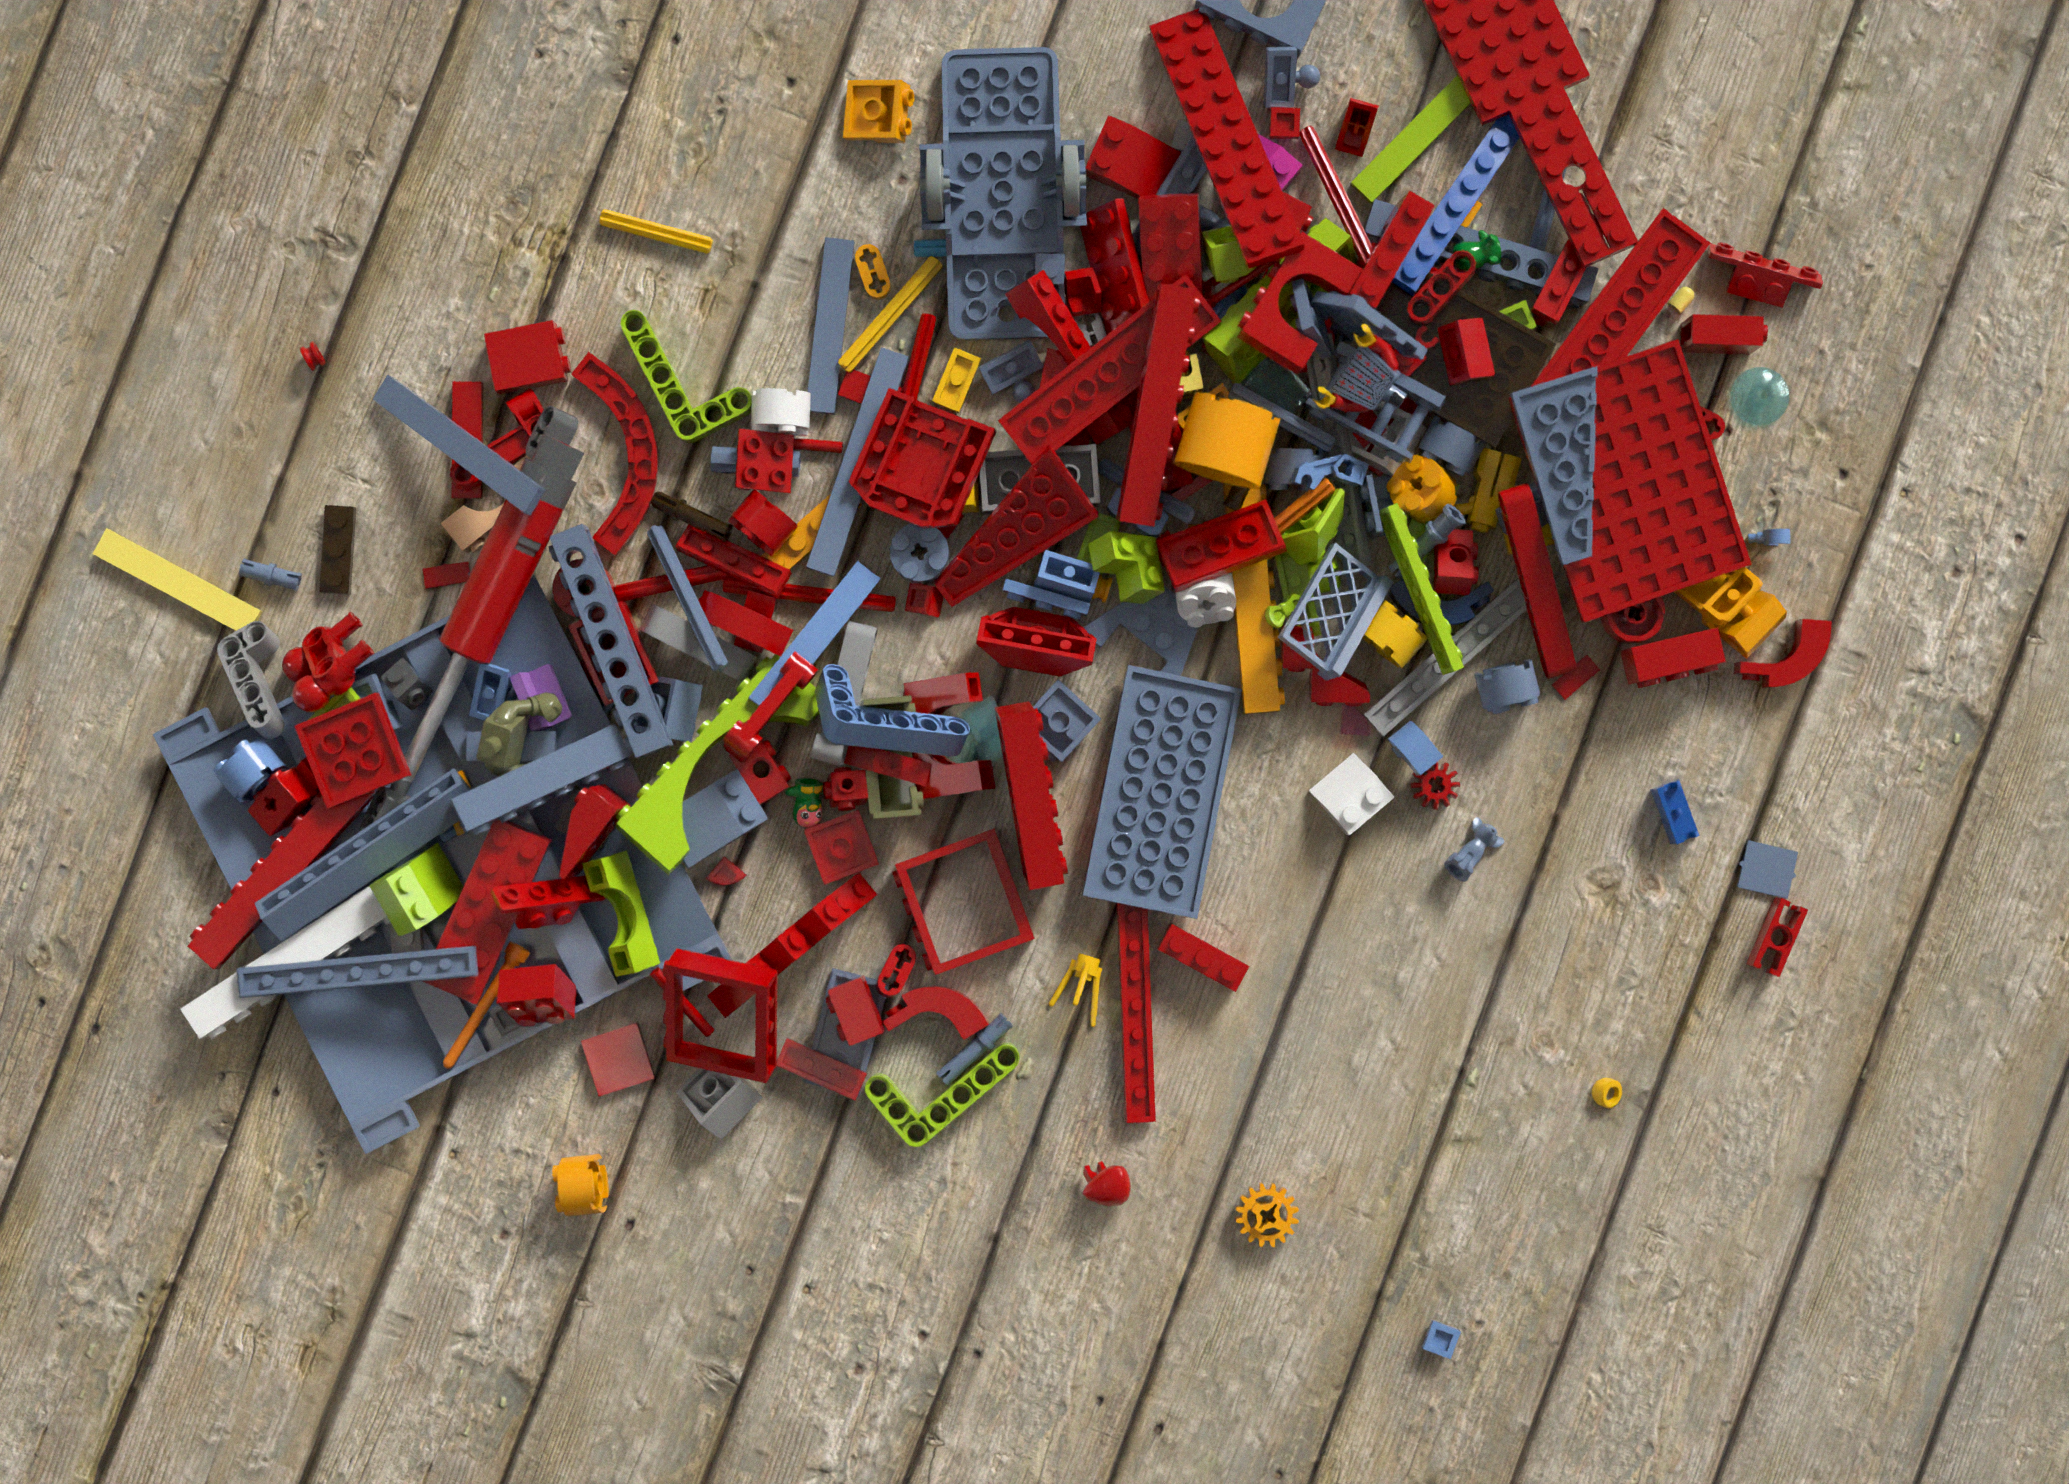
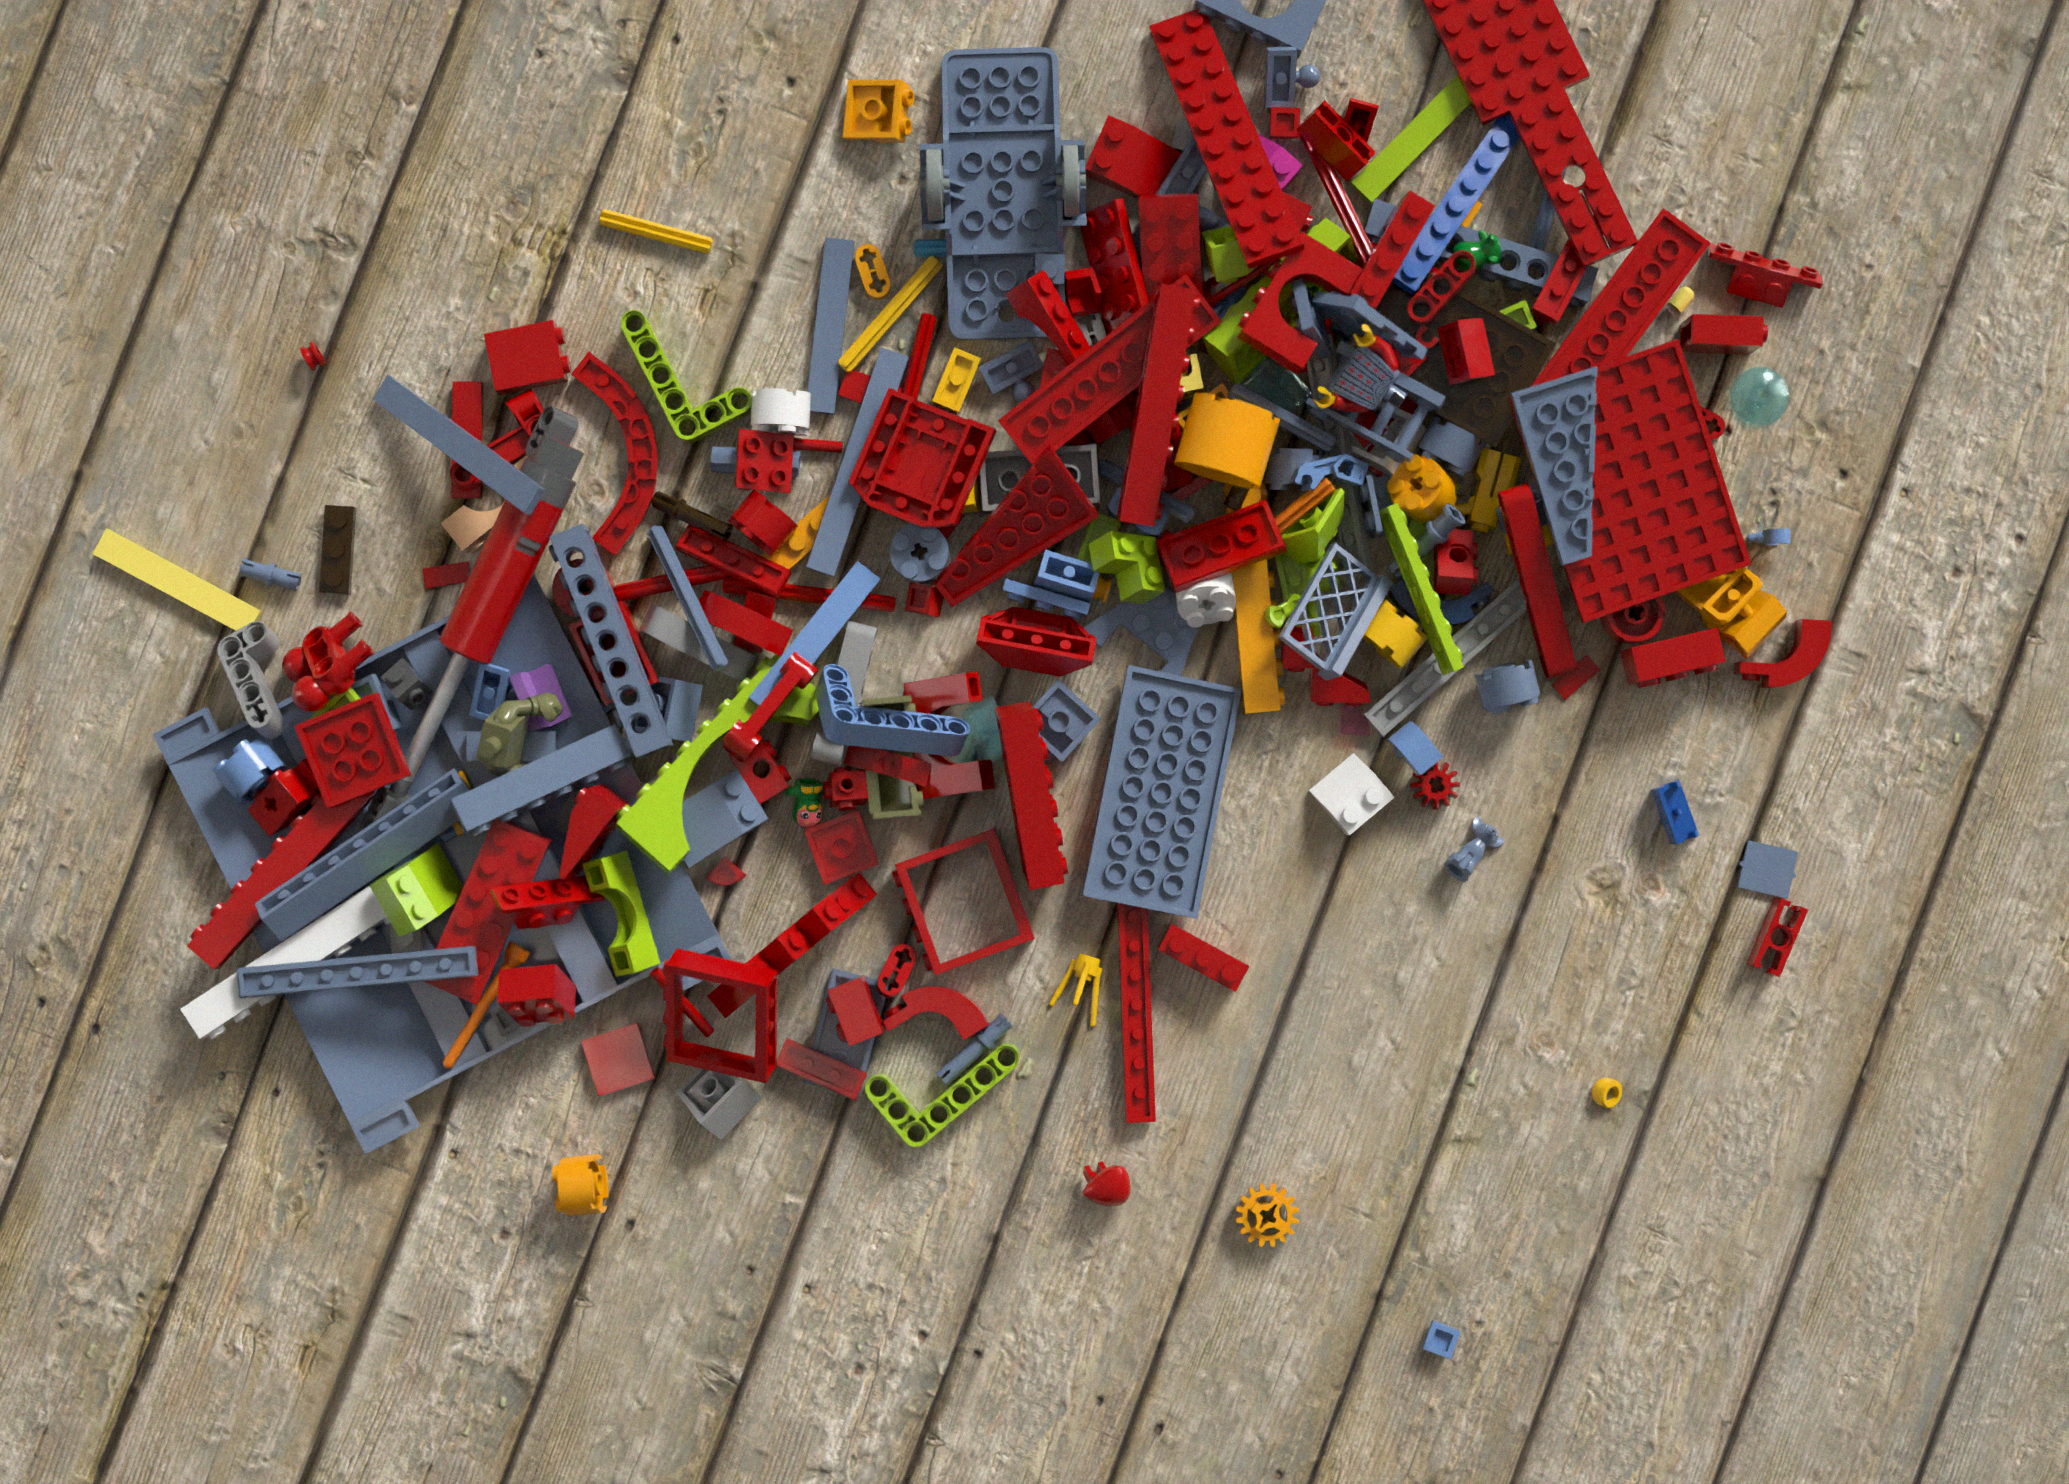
none -> red piece [1296,100,1376,182]

